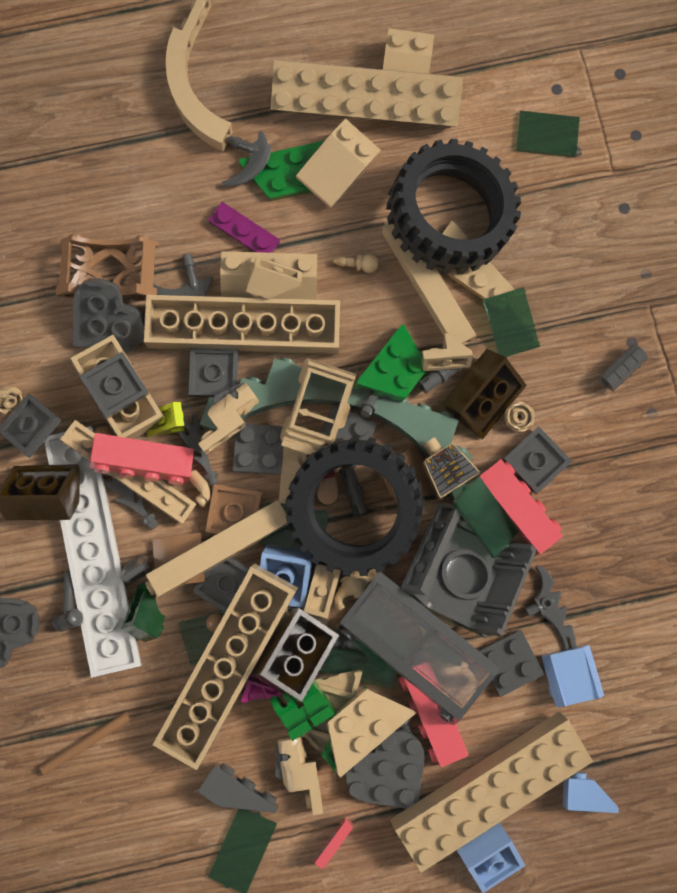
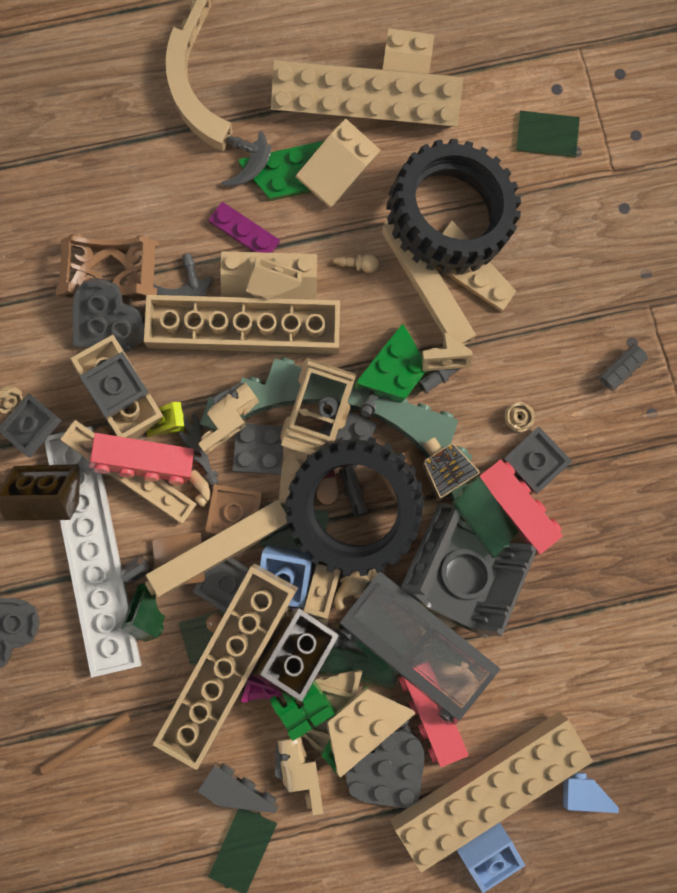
dark grey piece [53,571,83,632] -> none
dark grey piece [103,477,159,531] -> none
dark grey plate [188,348,239,397] -> none
coral tile [315,817,353,869] -> none
dark brown slope [442,349,527,440] -> none
dark grey plate [479,630,544,697] -> none
clear green piece [483,287,540,357] -> none
dark grey piece [525,565,577,650] -> none
light blue slope [542,645,604,707] -> none
none -> dark grey pin [318,396,338,418]

